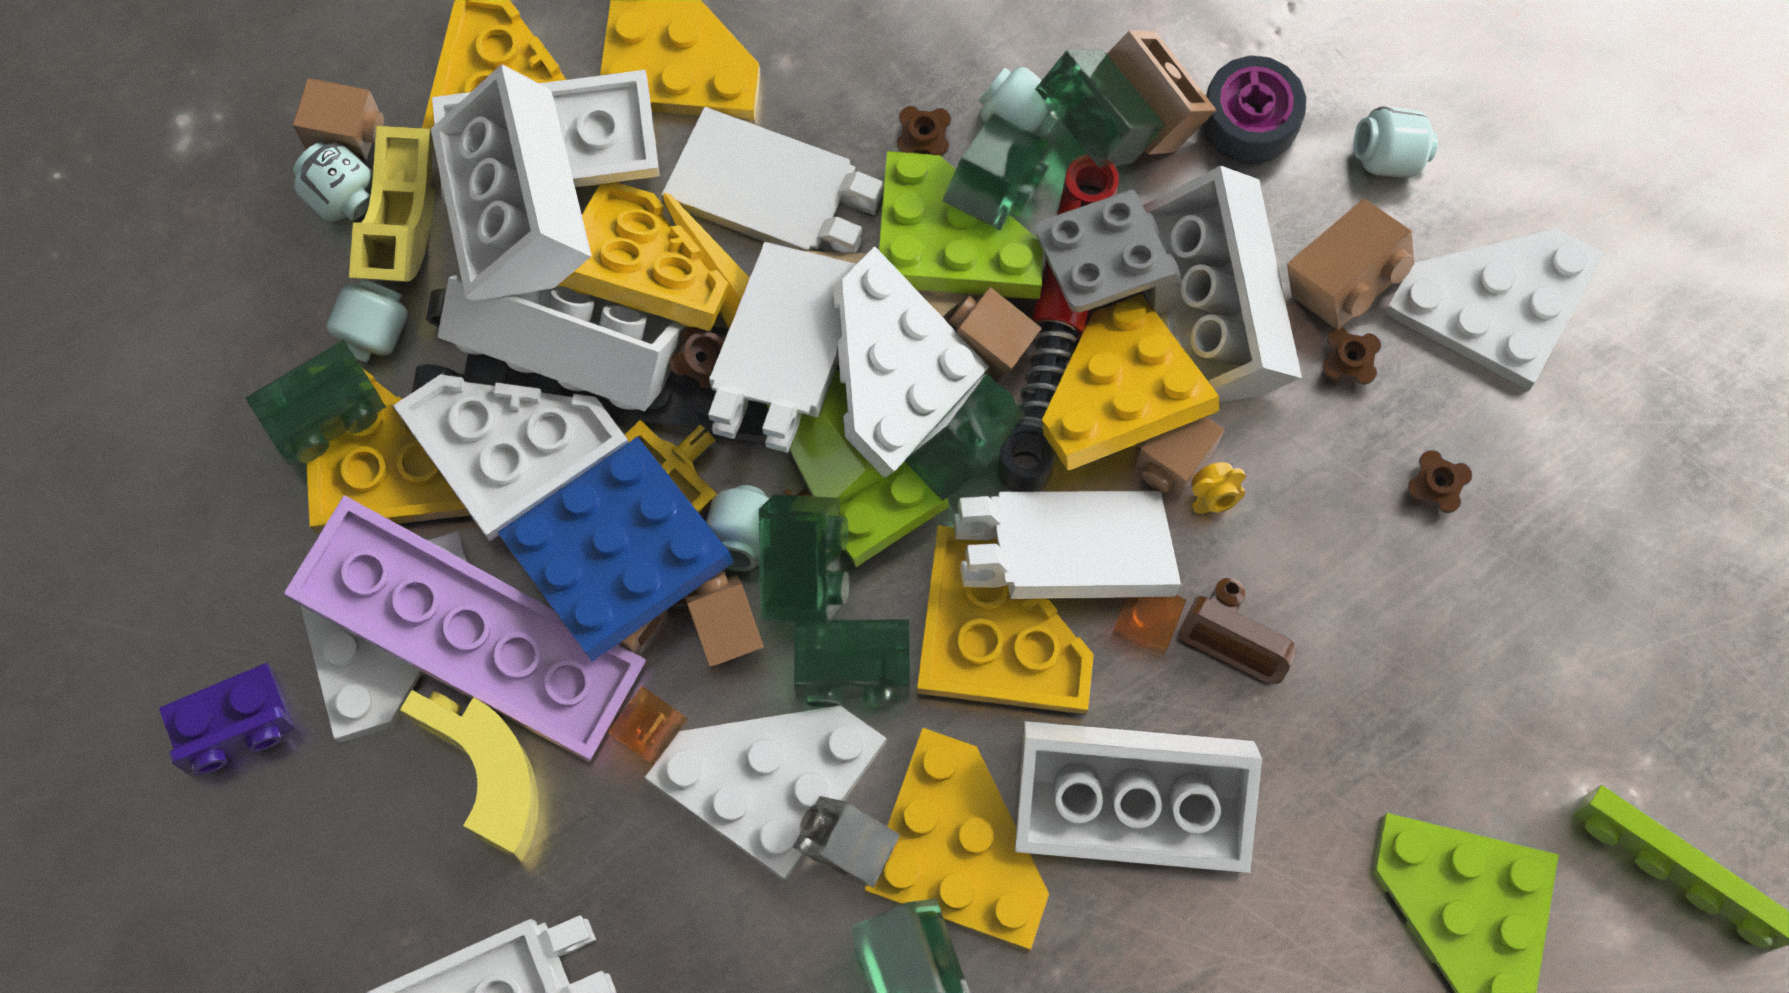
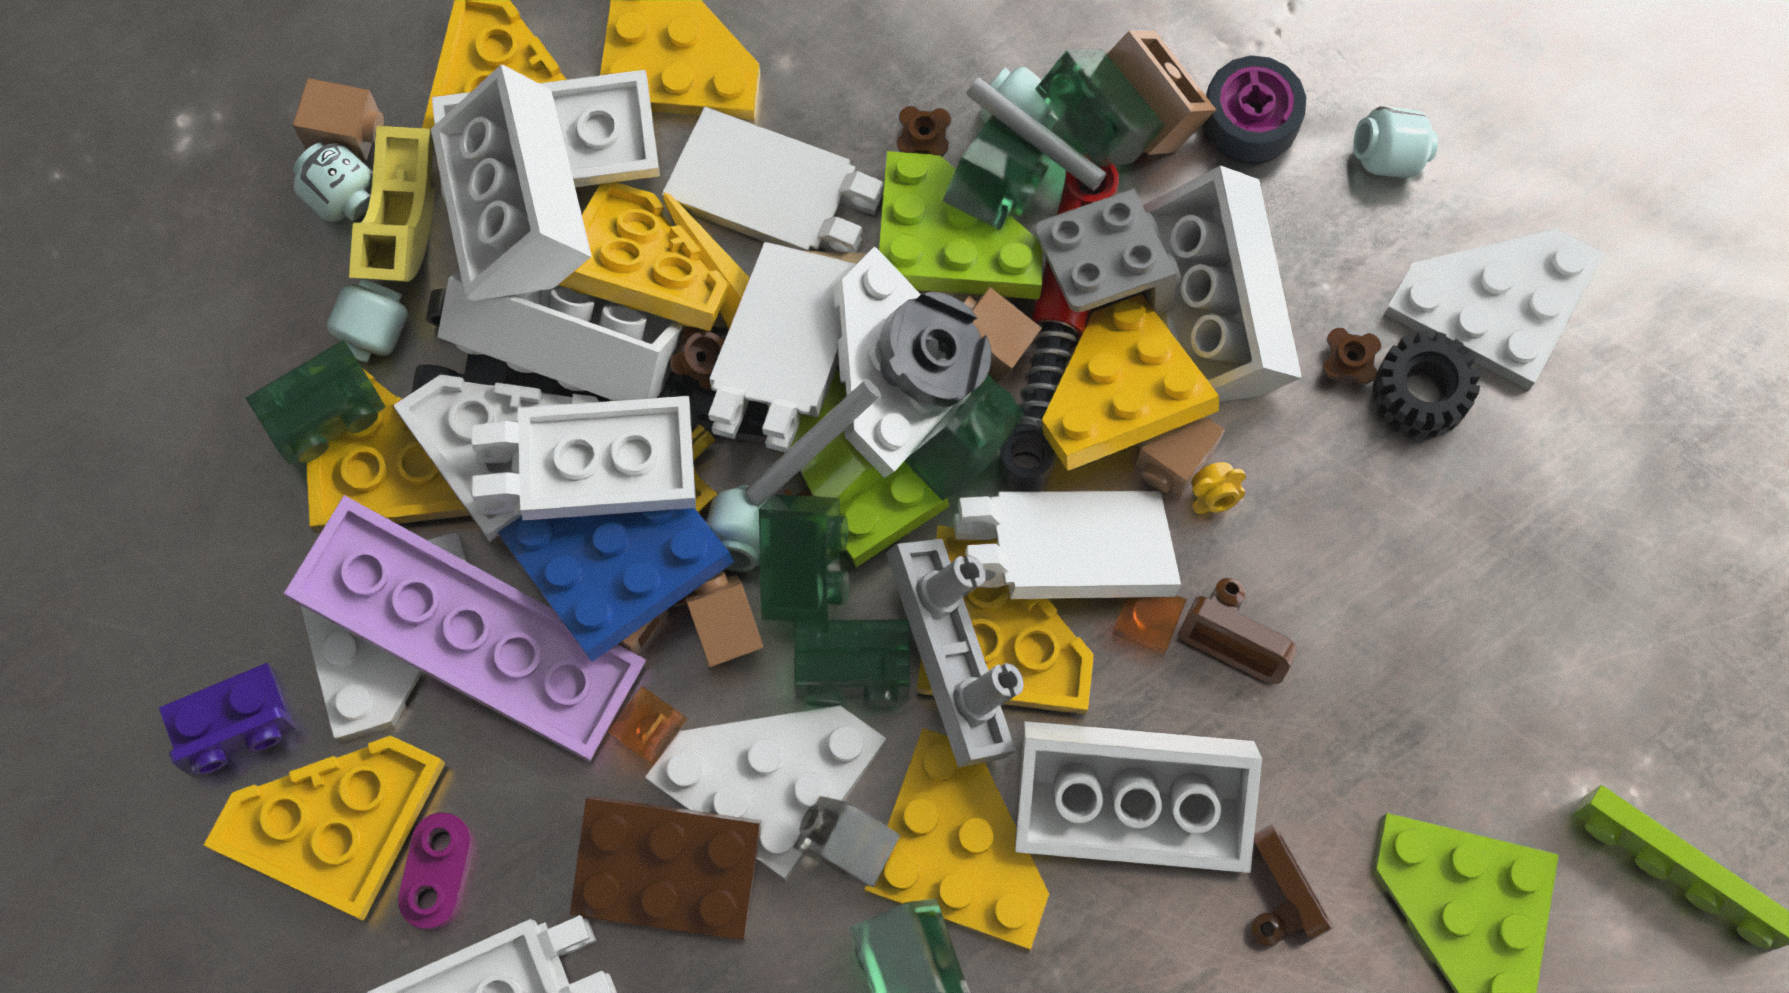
light yellow arch [400,690,539,862] -> none
medium nougat brick [1287,198,1415,330] -> none
reddish brown plate [1408,450,1472,513] -> none
none -> yellow plate [204,736,445,921]
none -> magenta plate [398,812,474,932]
none -> white tile [472,396,696,520]
none -> reddish brown plate [570,796,762,940]
none -> light grey bar [746,379,881,506]
none -> plate [880,292,991,407]
none -> light grey plate [885,539,1024,768]
none -> light grey bar [966,78,1106,190]
none -> reddish brown piece [1252,824,1334,946]
none -> black tyre [1373,331,1481,438]

